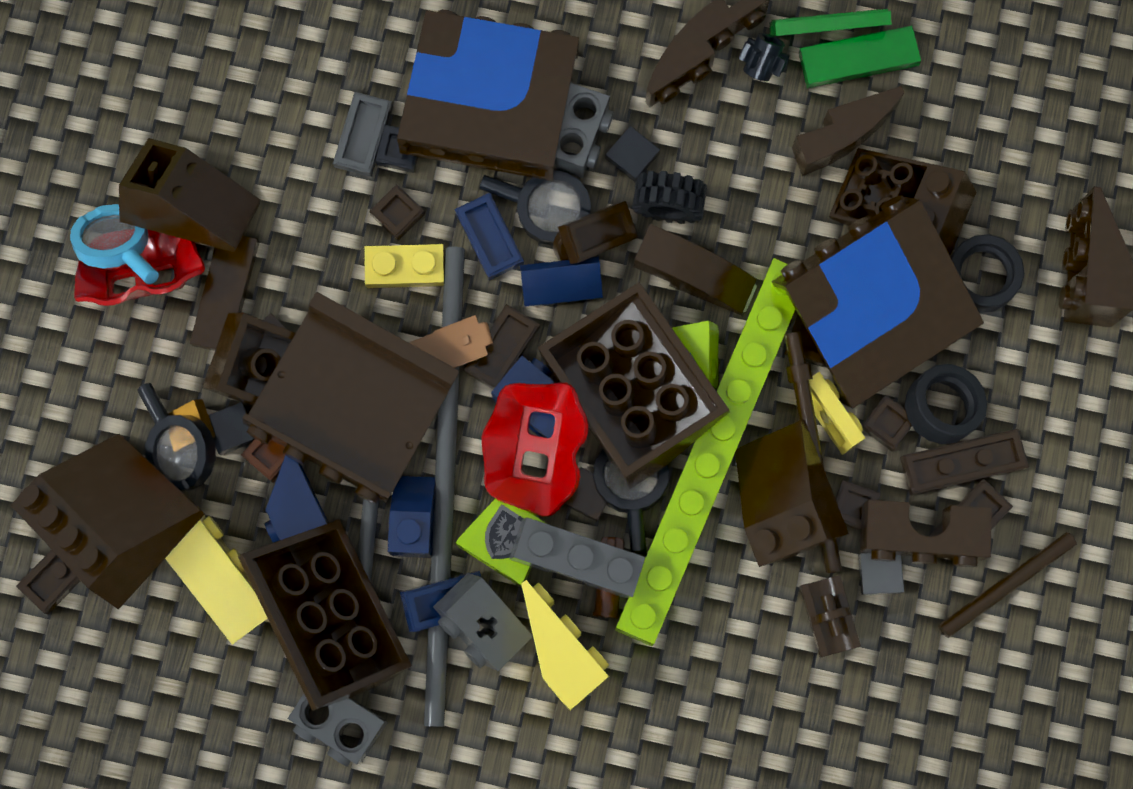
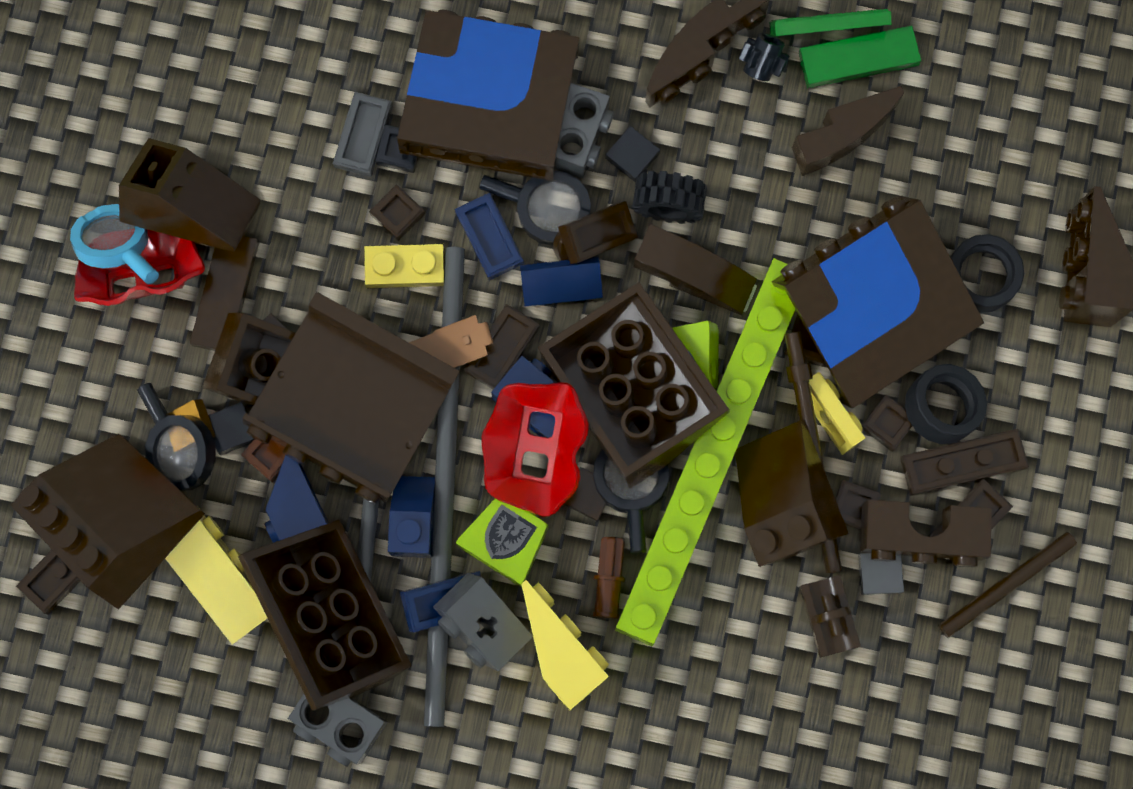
dark grey arch [509,517,645,598] -> none
dark brown slope [829,148,977,256] -> none

